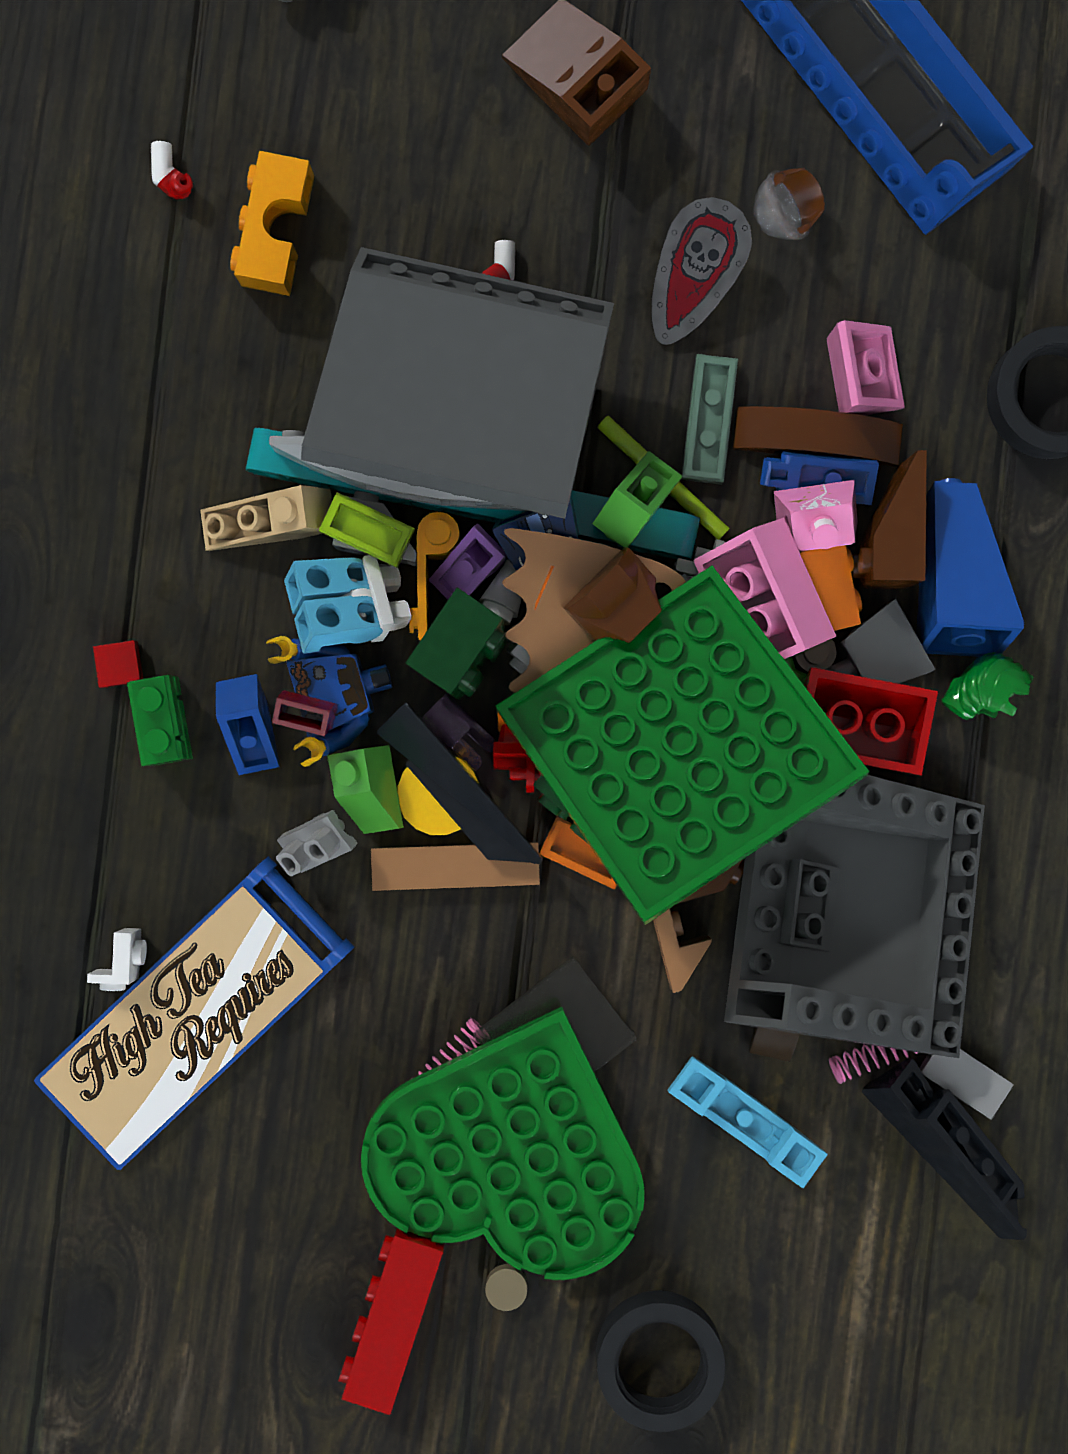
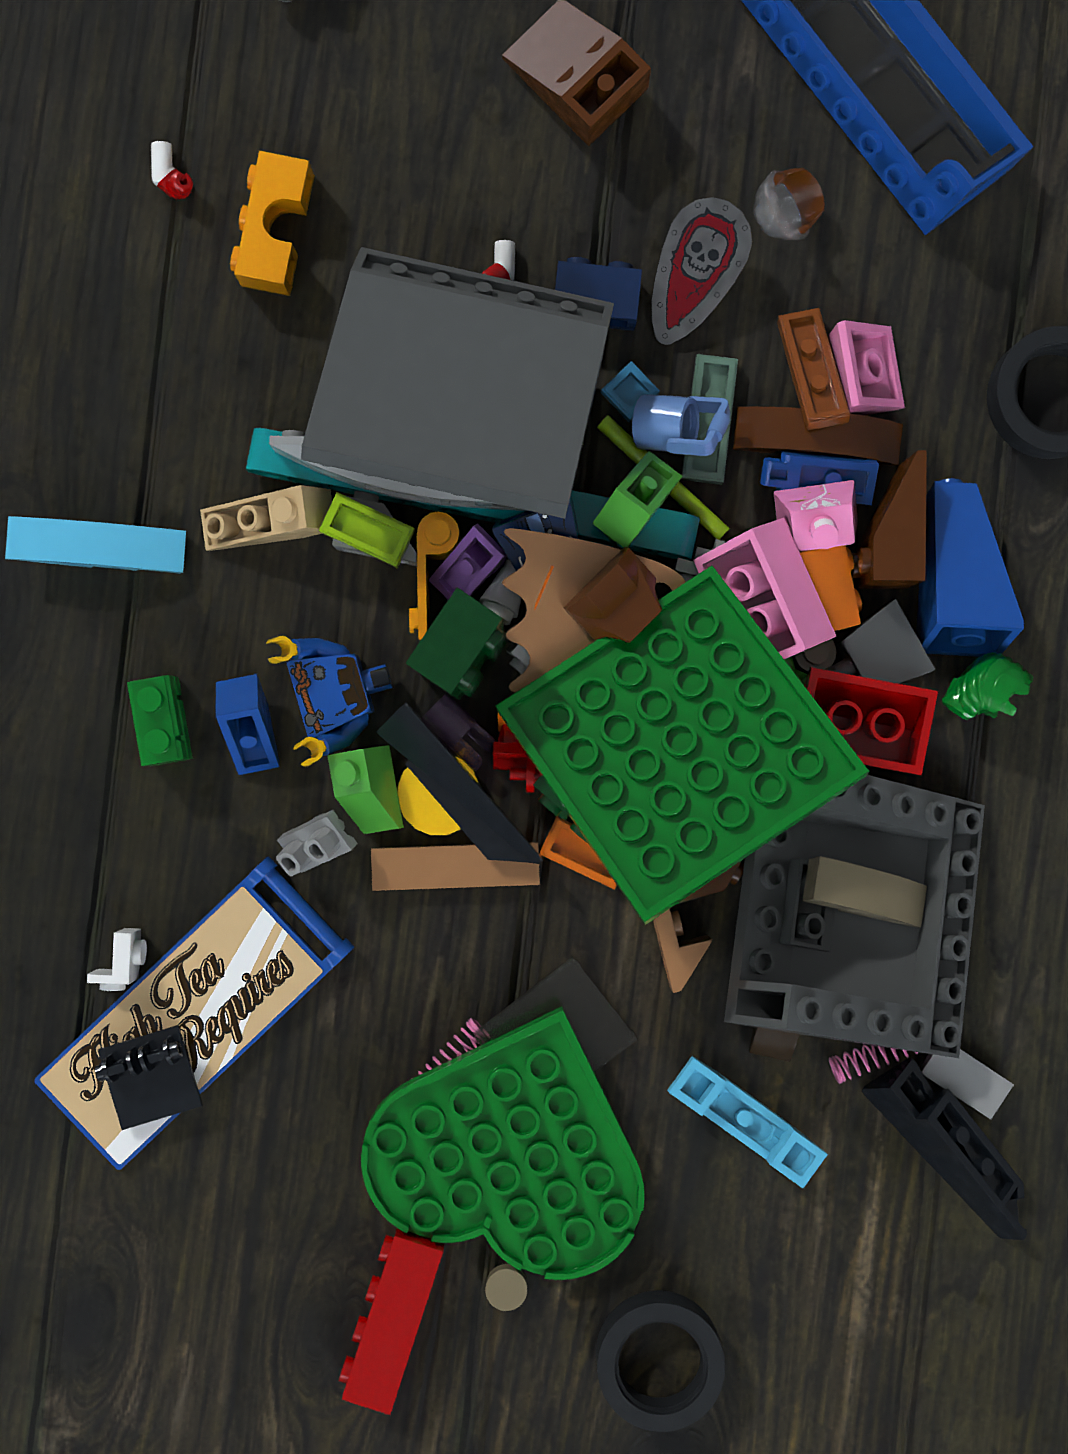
red tile [93,640,143,688] -> none
dark red piece [272,690,339,736] -> none
medium azure hips [284,555,412,654] -> none
none -> medium azure slope [5,516,186,574]
none -> black hinge [95,1025,203,1130]
none -> dark blue brick [555,257,642,331]
none -> dark azure tile [601,361,660,422]
none -> medium blue piece [632,394,730,456]
none -> dark orange tile [777,308,850,431]
none -> dark tan slope [802,856,927,928]

